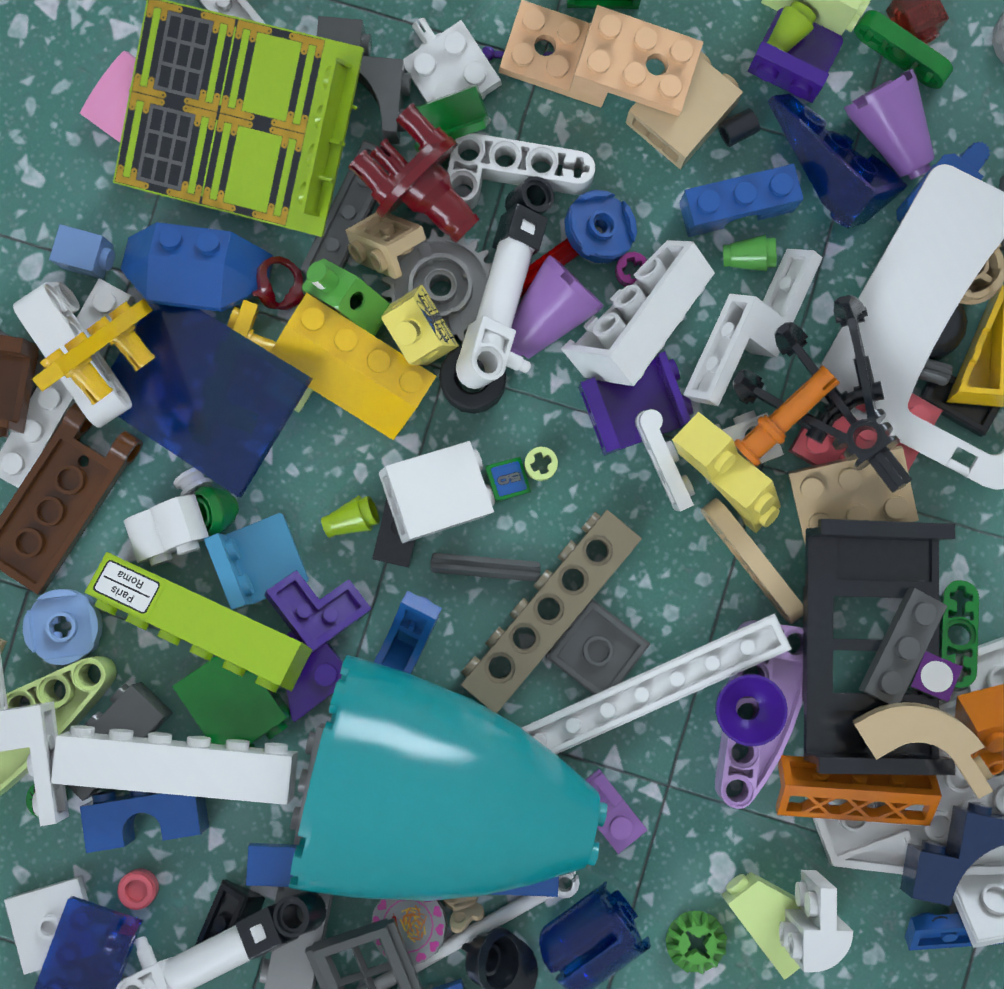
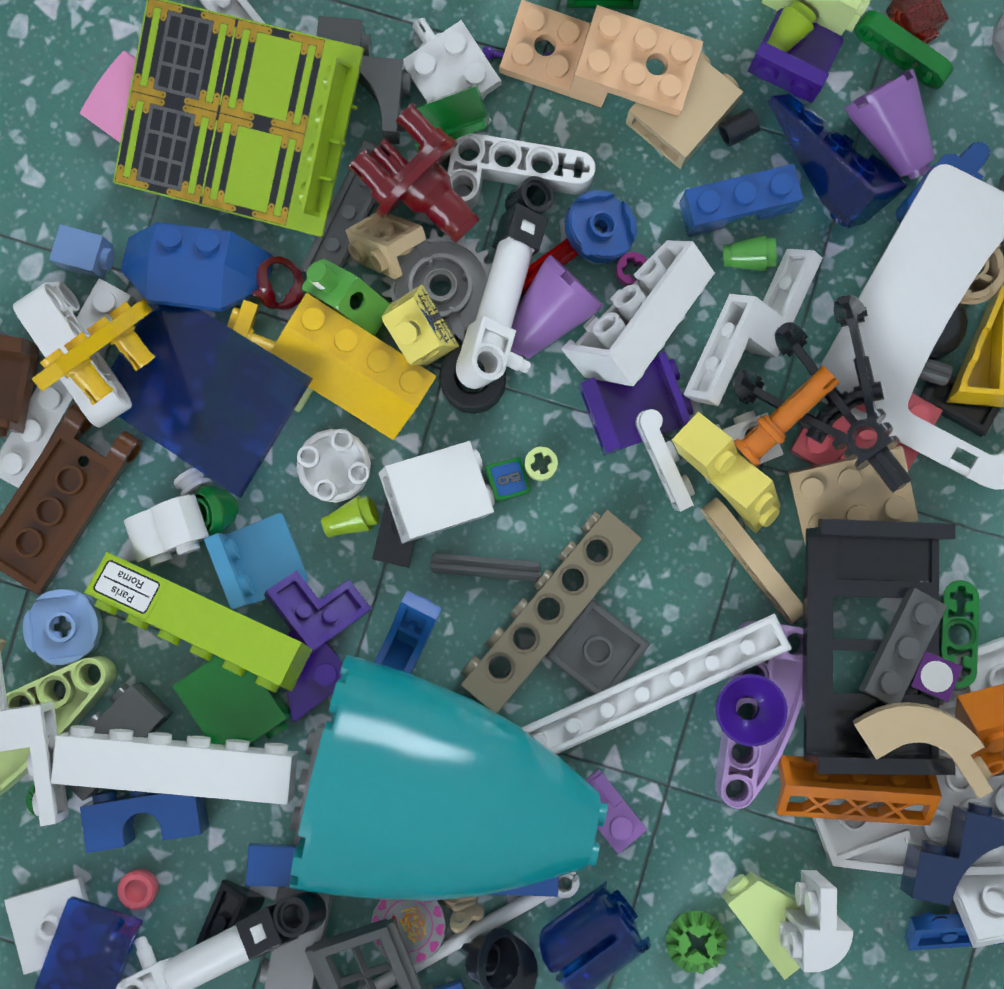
none -> white dish [296,429,371,503]

